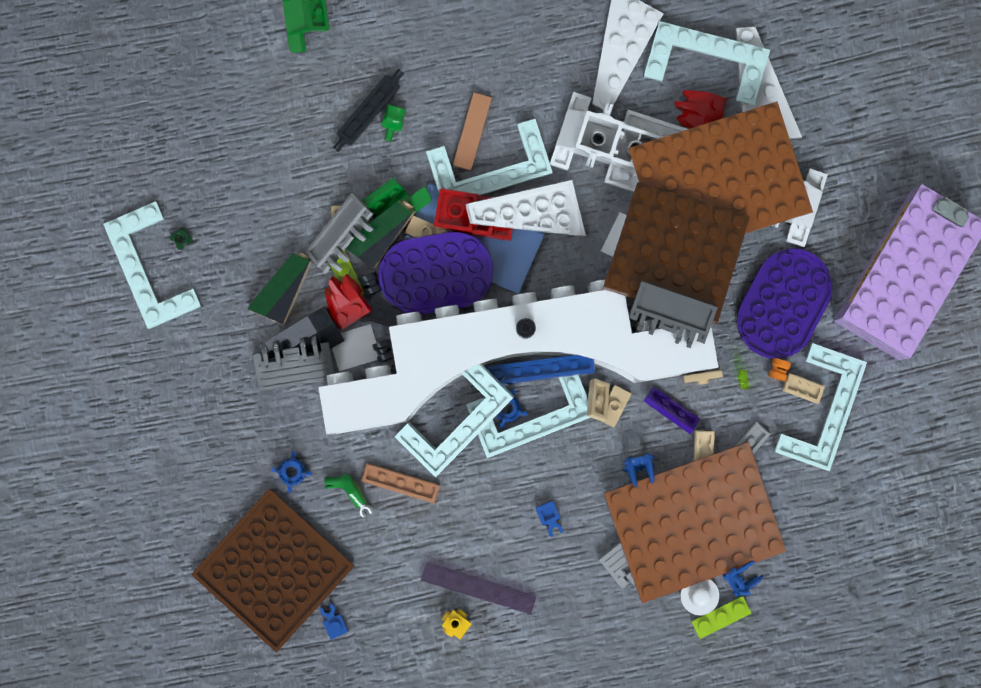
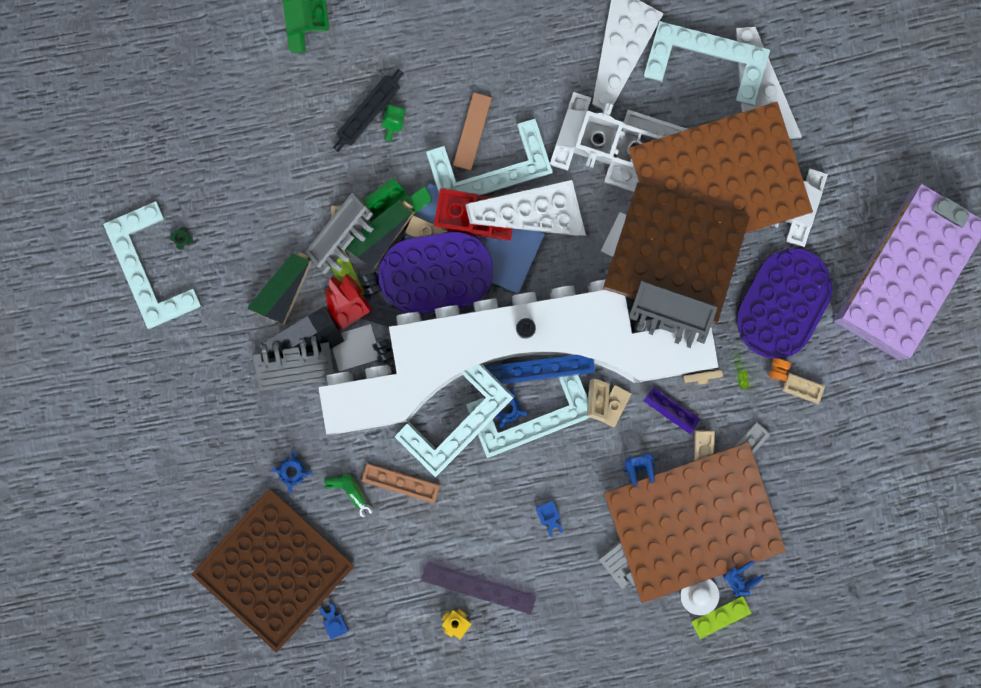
red plate [674,90,727,129] -> none
light aqua plate [774,343,867,471] -> none

